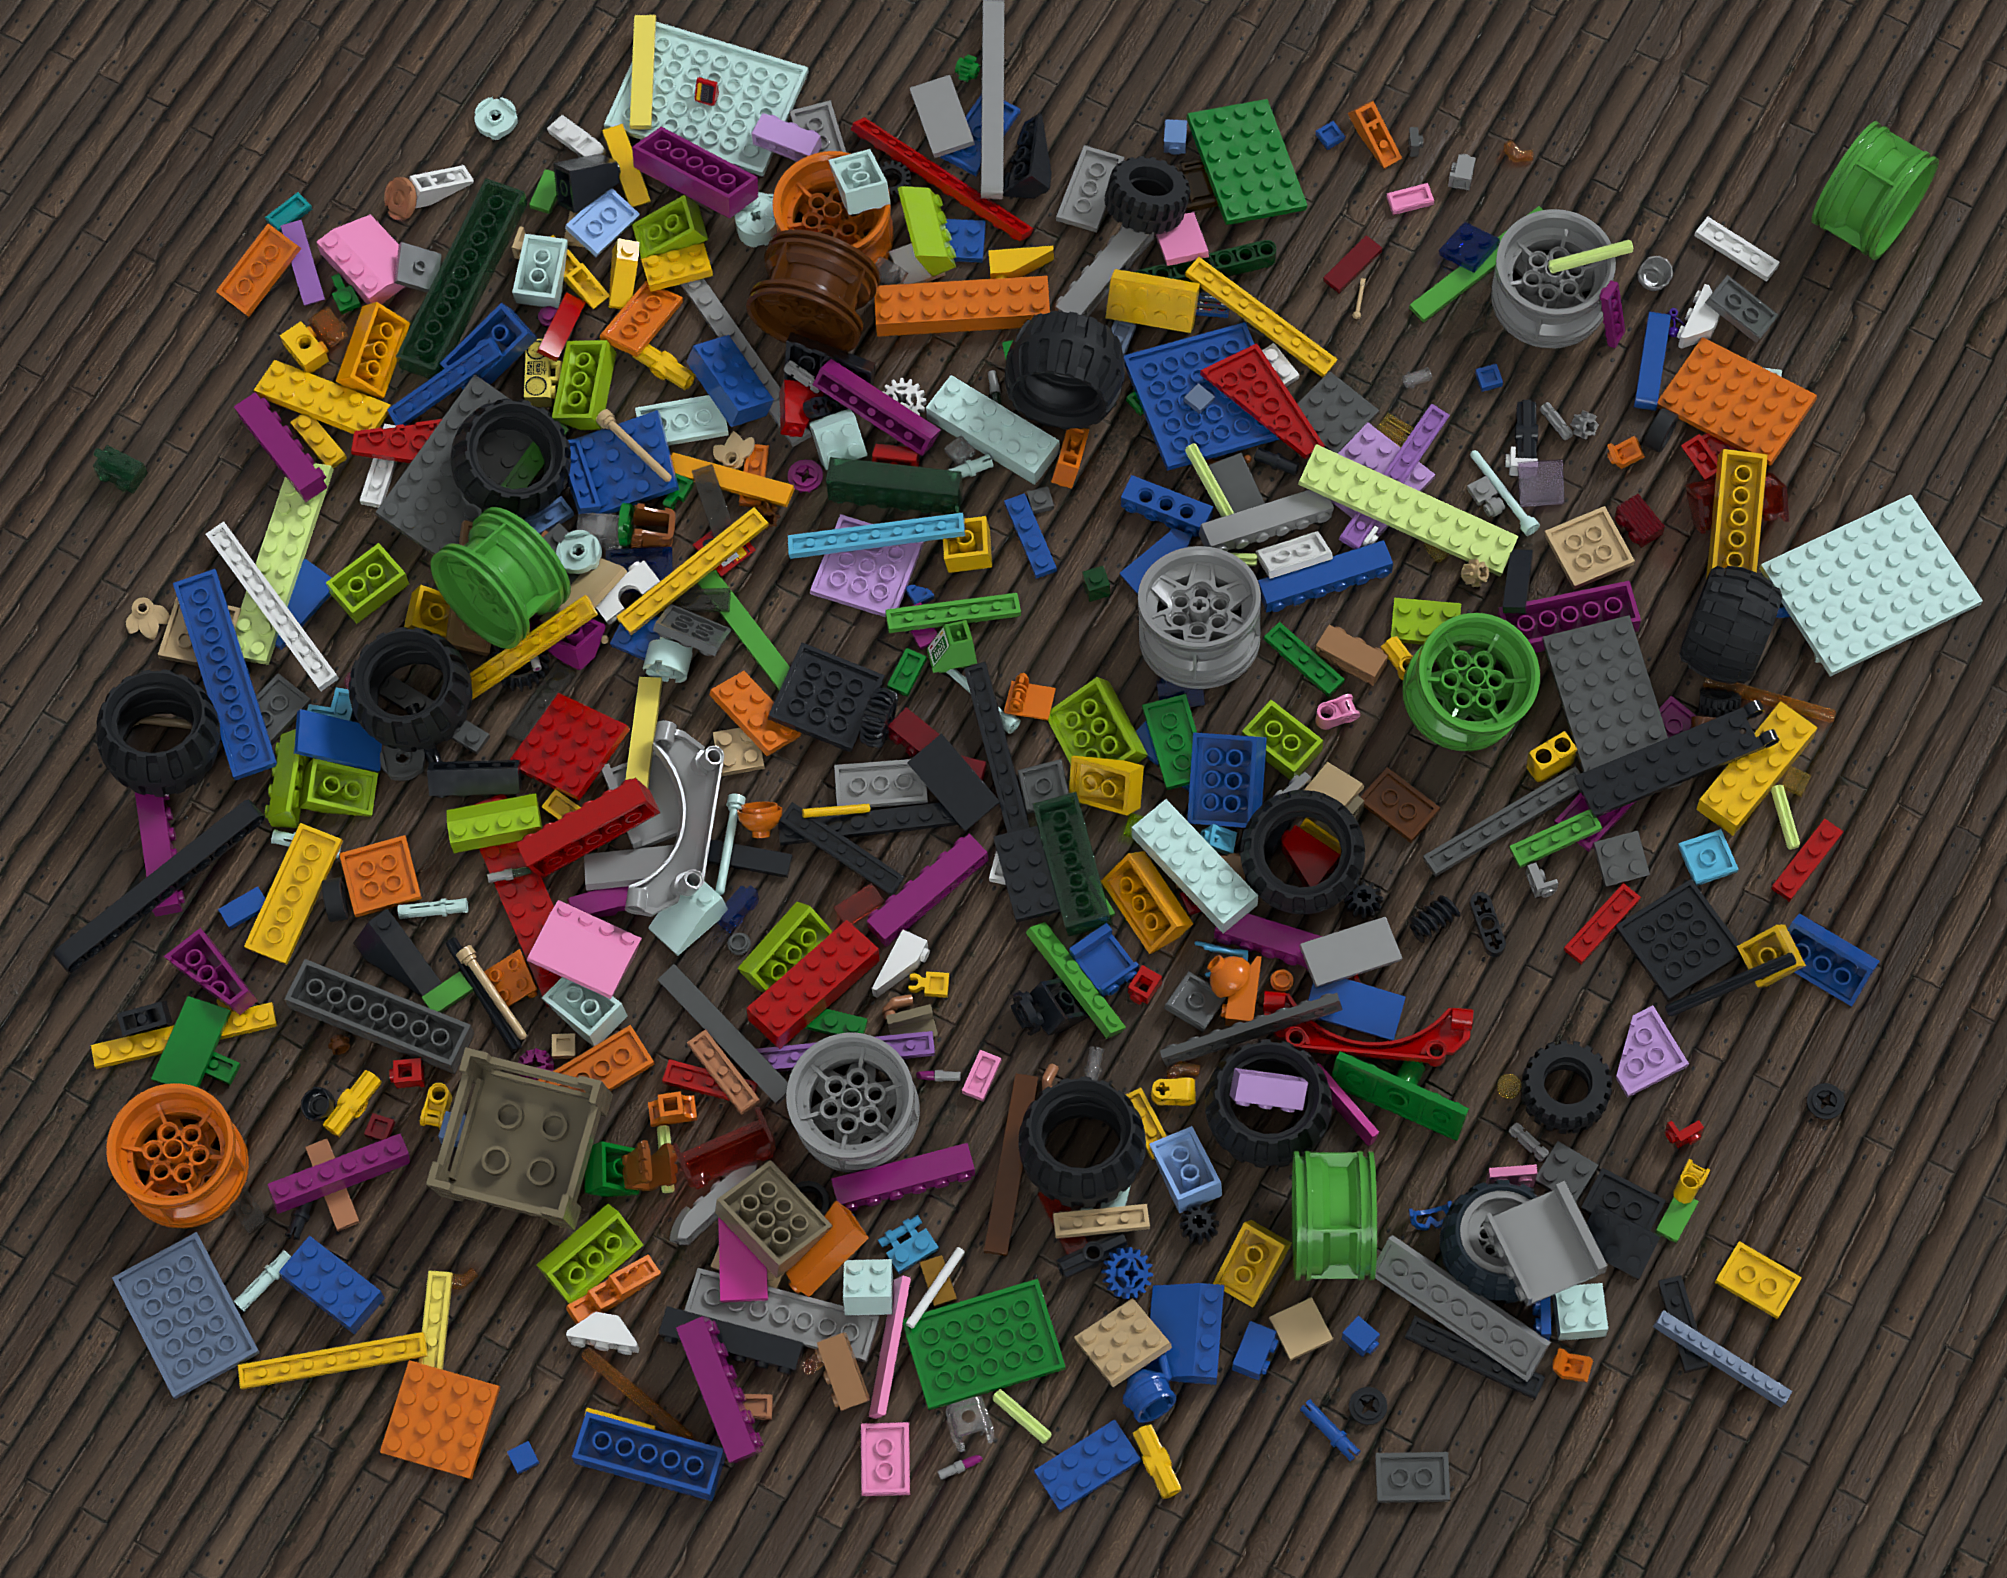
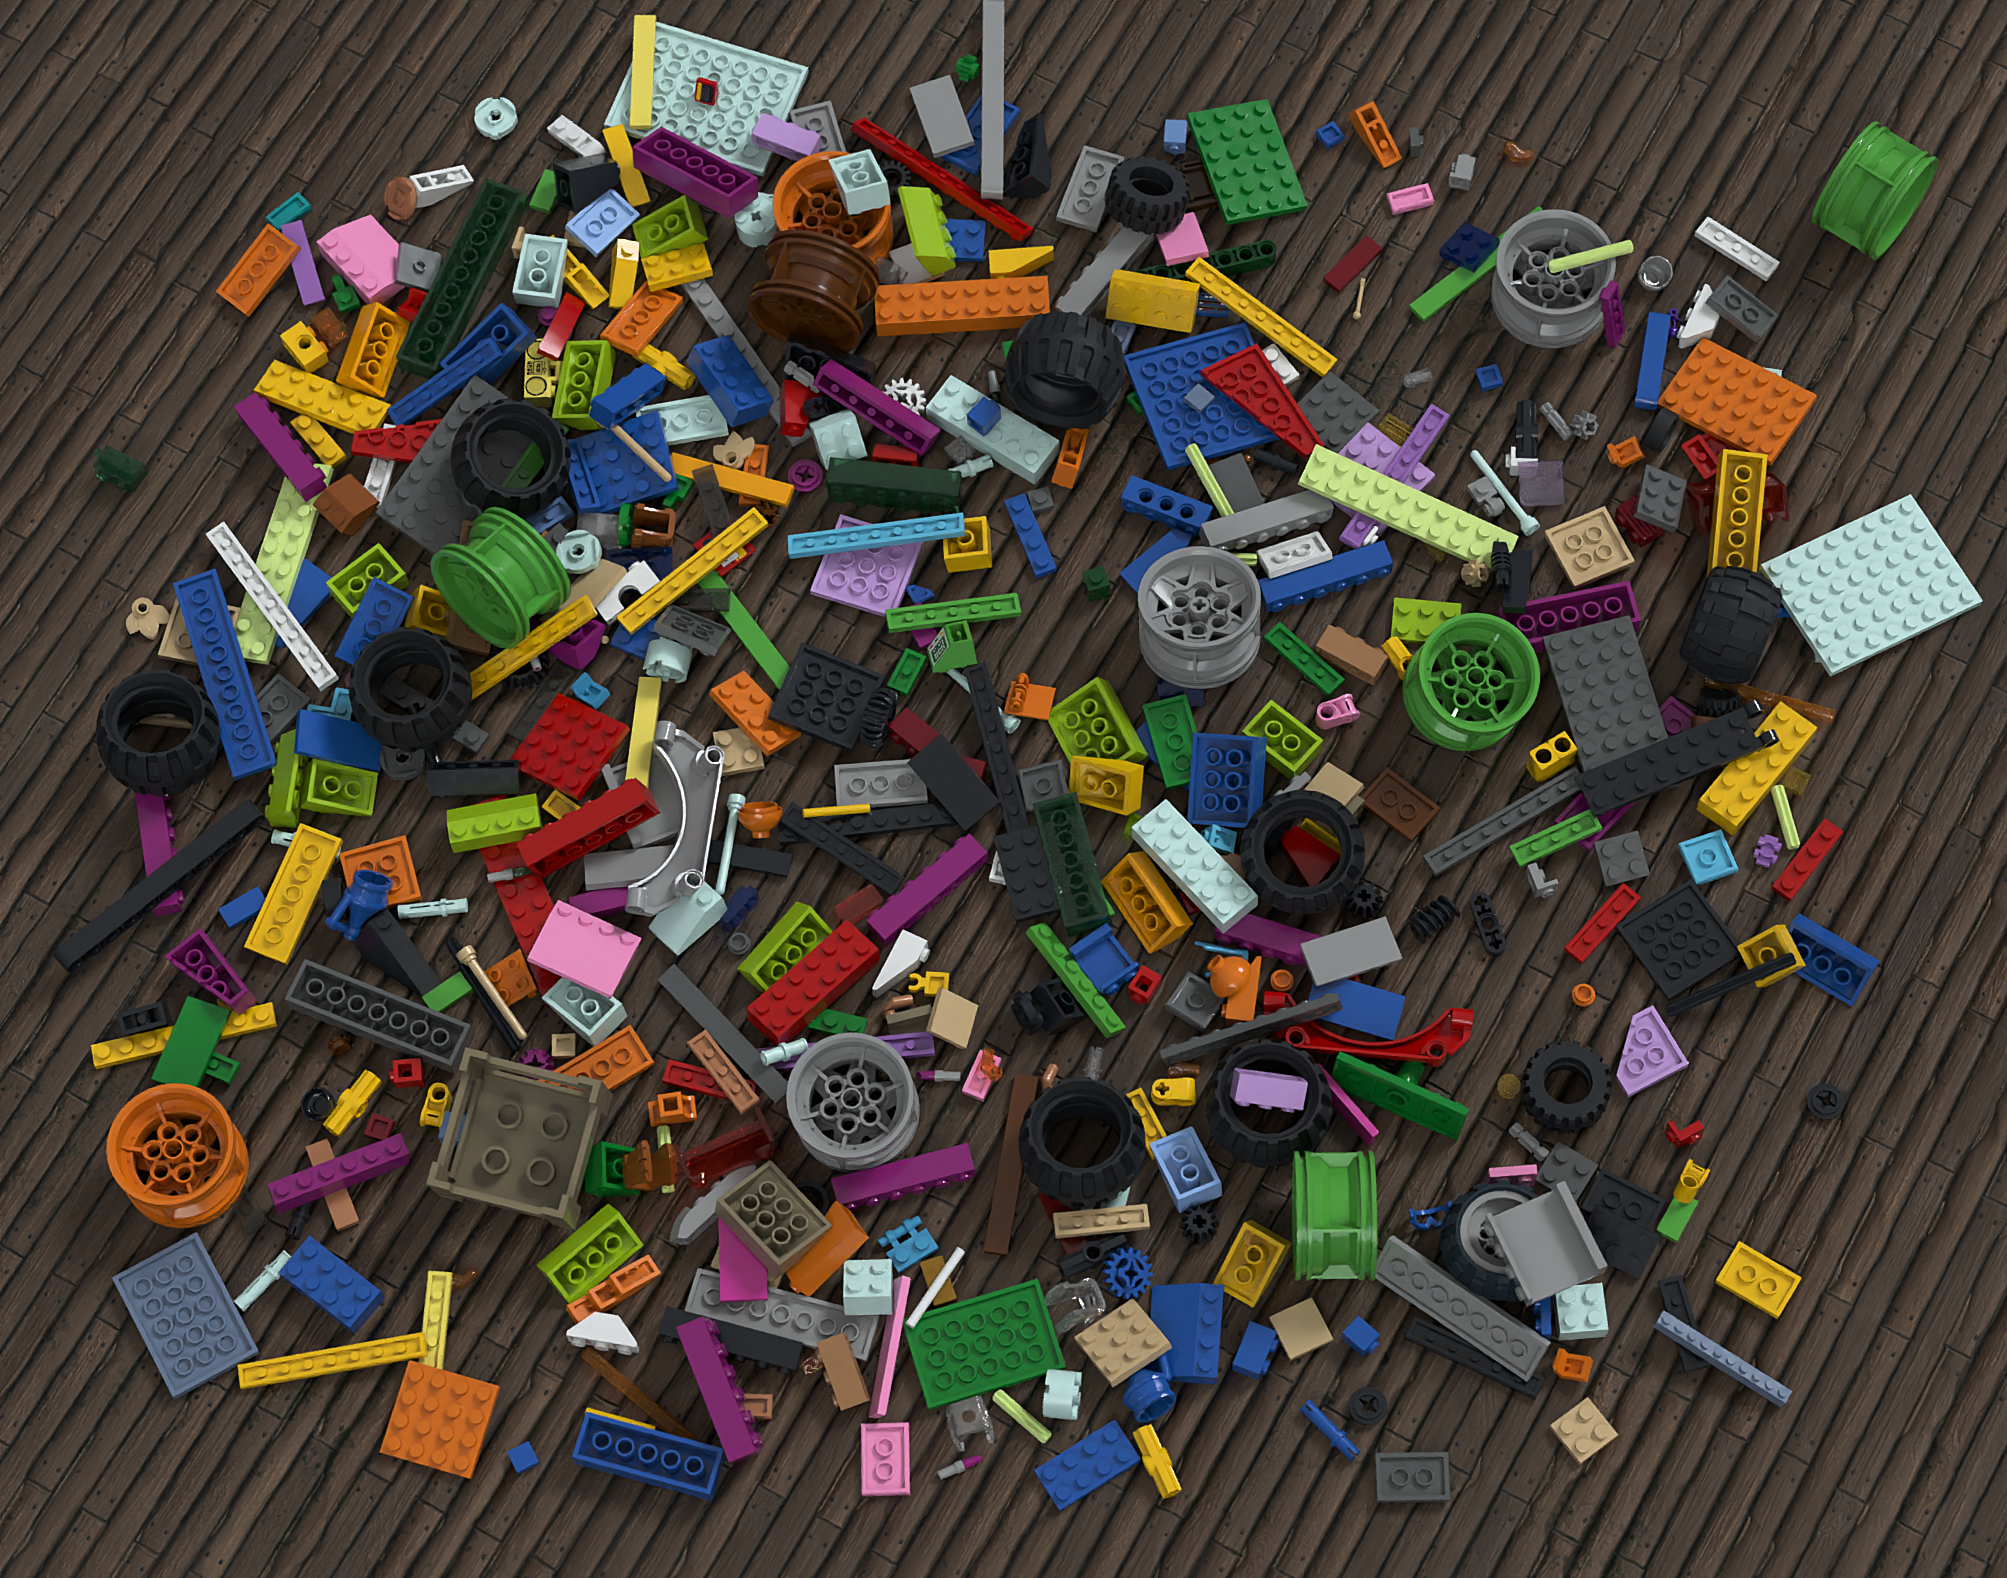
none -> dark orange slope [313,474,380,536]
none -> blue piece [325,870,393,941]
none -> blue tile [333,577,414,666]
none -> red bracket [397,288,431,322]
none -> dark azure bracket [570,672,611,710]
none -> blue brick [589,364,666,430]
none -> light aqua pin [760,1038,808,1066]
none -> tan tile [926,988,978,1049]
none -> blue brick [967,397,1001,437]
none -> clear orange arm [980,1048,1003,1081]
none -> light aqua brick [1043,1369,1082,1420]
none -> clear piece [1045,1278,1106,1333]
none -> black hinge [1490,541,1512,593]
none -> tan plate [1550,1397,1618,1465]
none -> orange plate [1572,984,1595,1007]
none -> dark grey plate [1633,464,1687,533]
none -> medium lavender piece [1753,834,1782,868]

